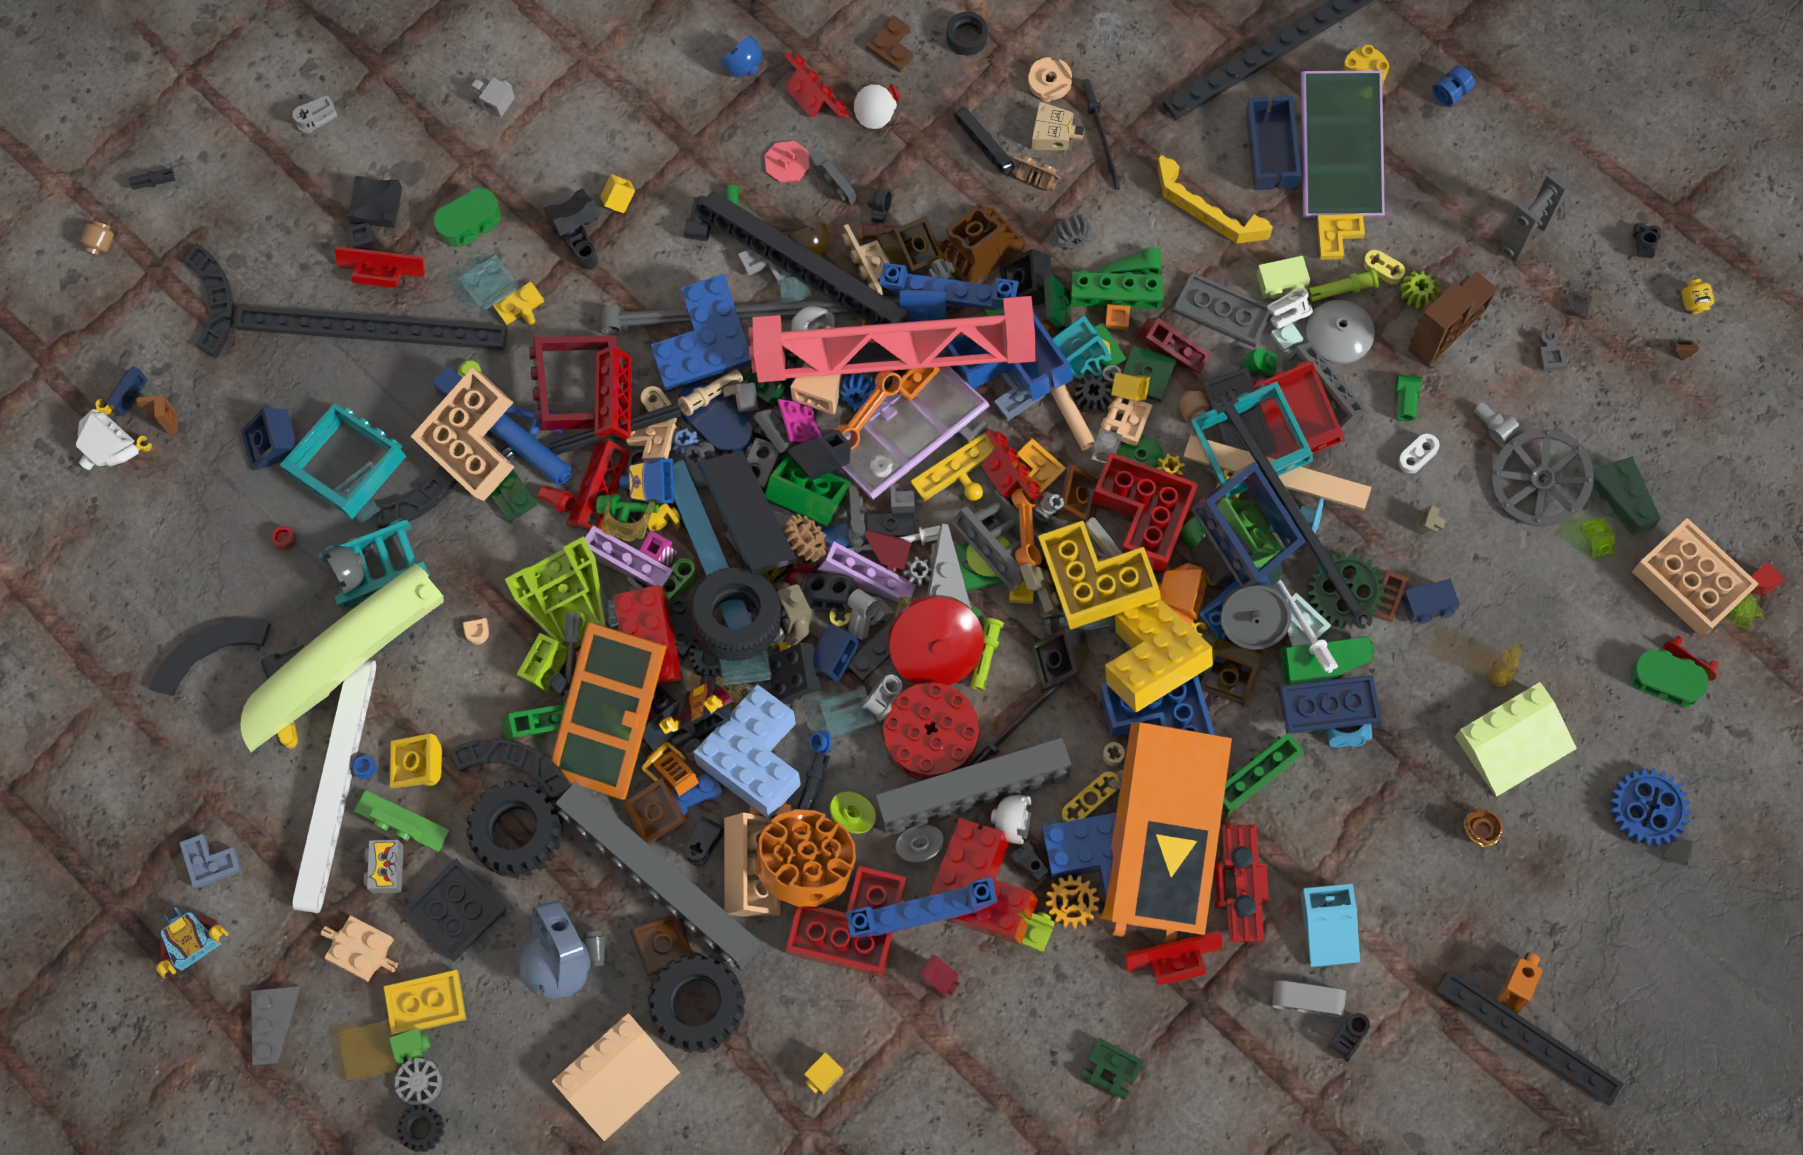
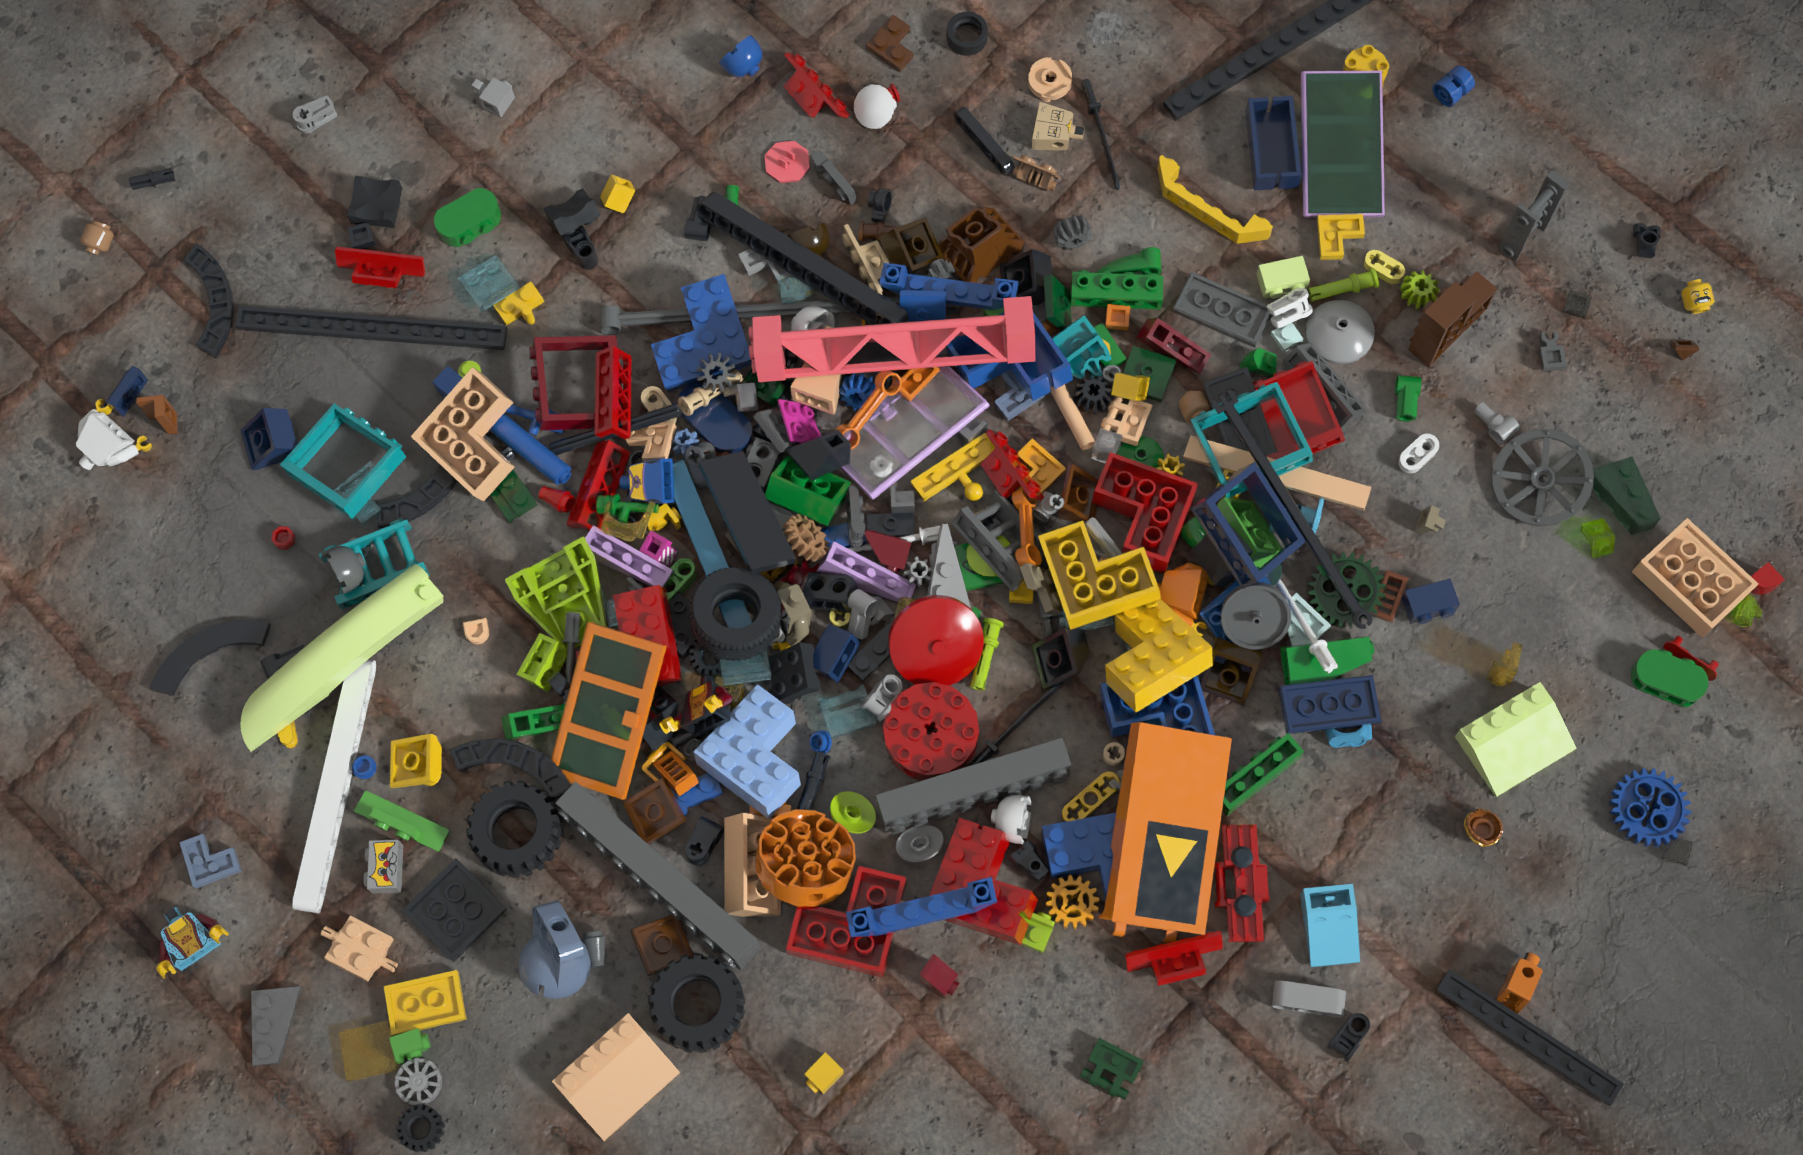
none -> dark grey gear [697,353,736,392]

